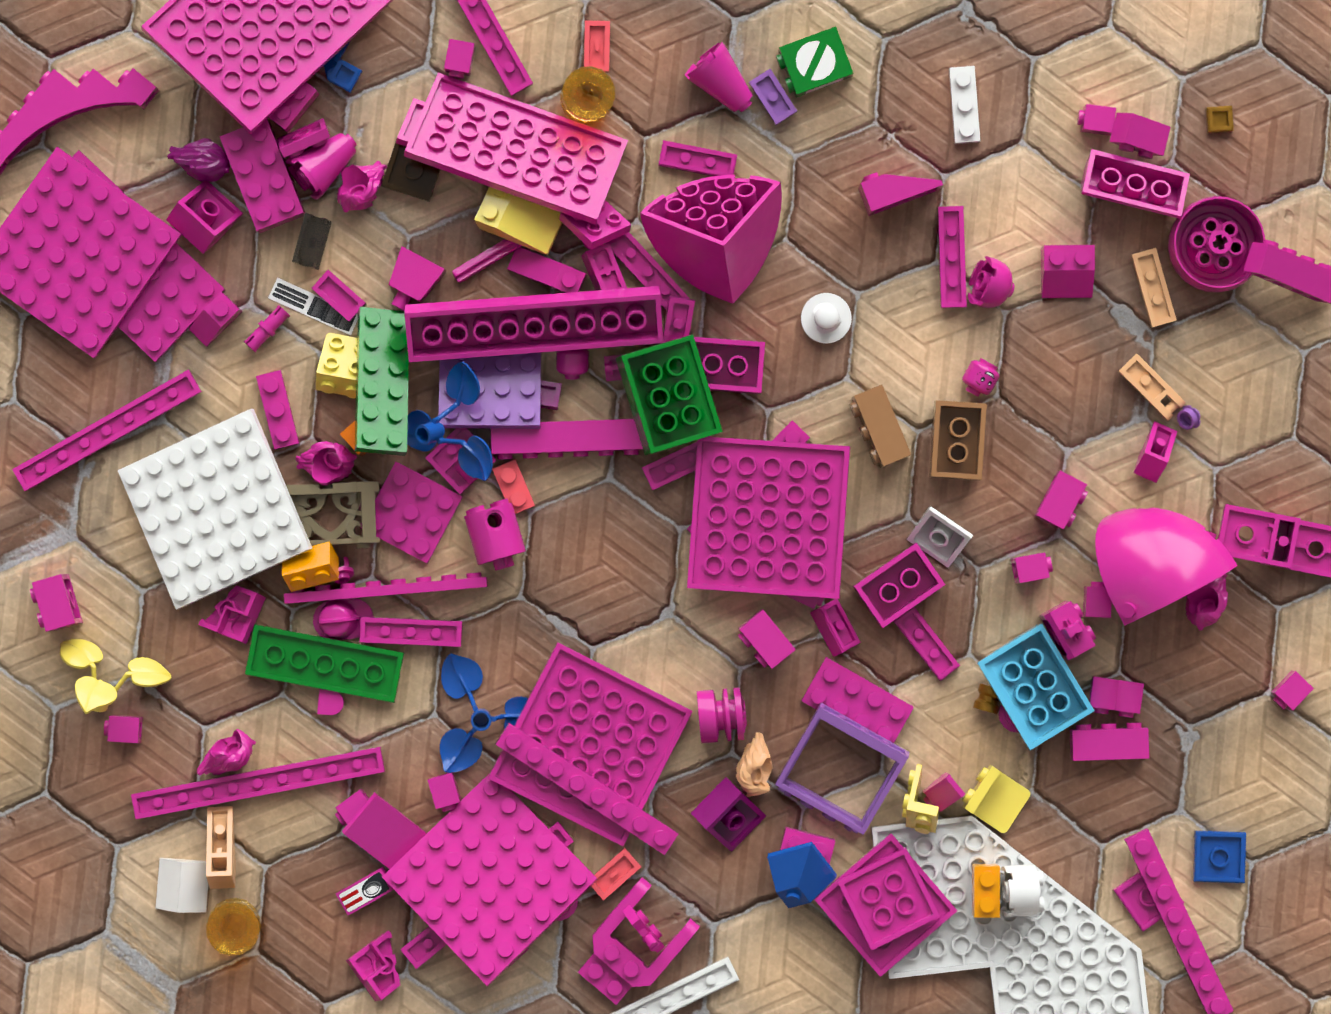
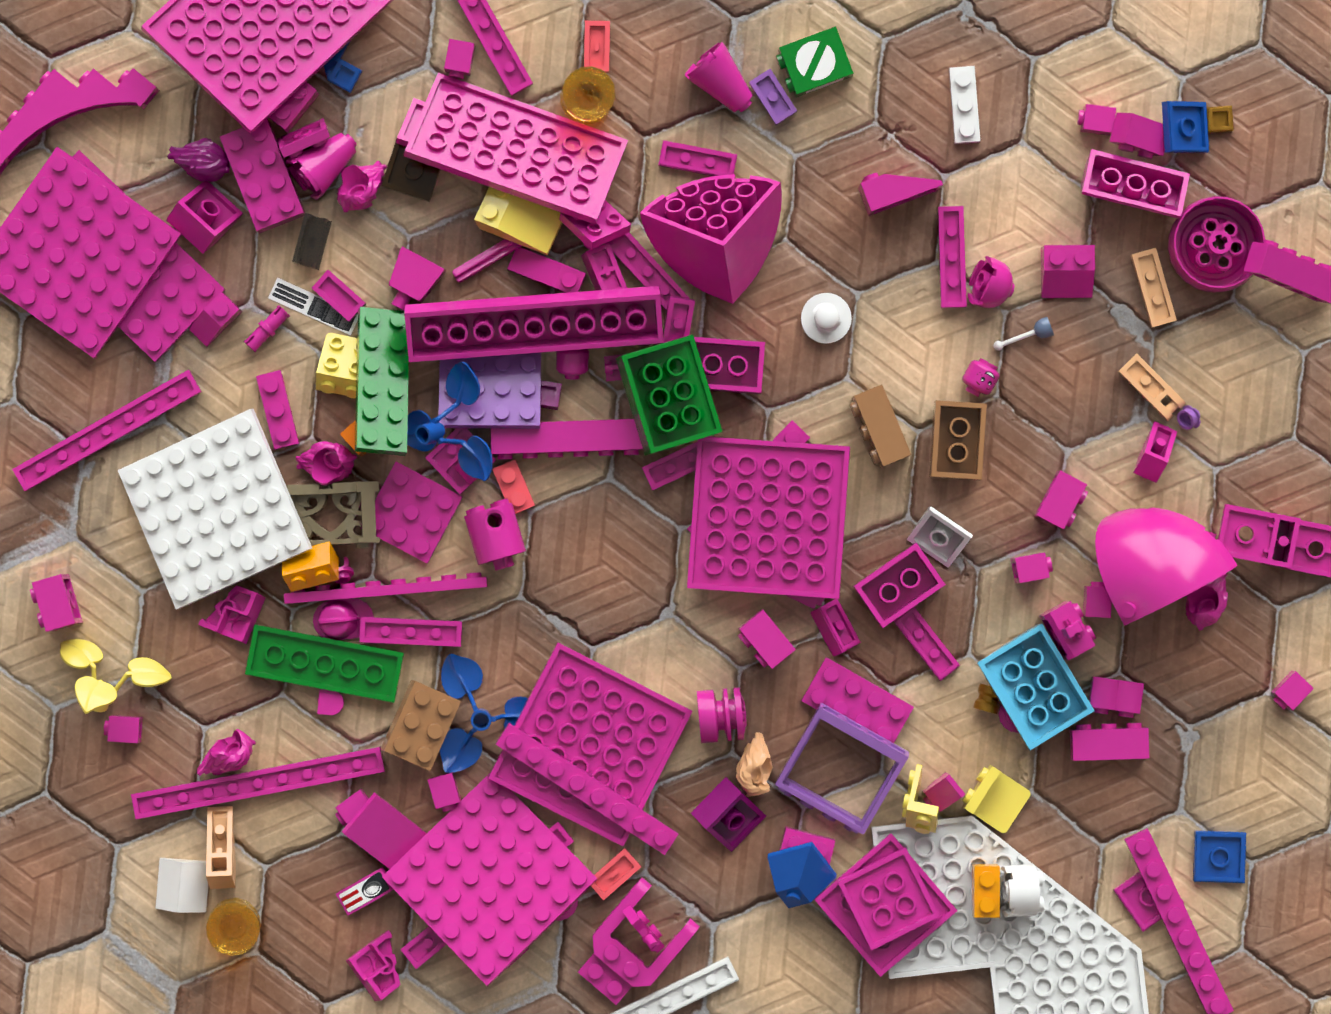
none -> medium nougat brick [380,680,461,771]
none -> hinge [993,317,1054,351]
none -> blue tile [1162,101,1209,153]

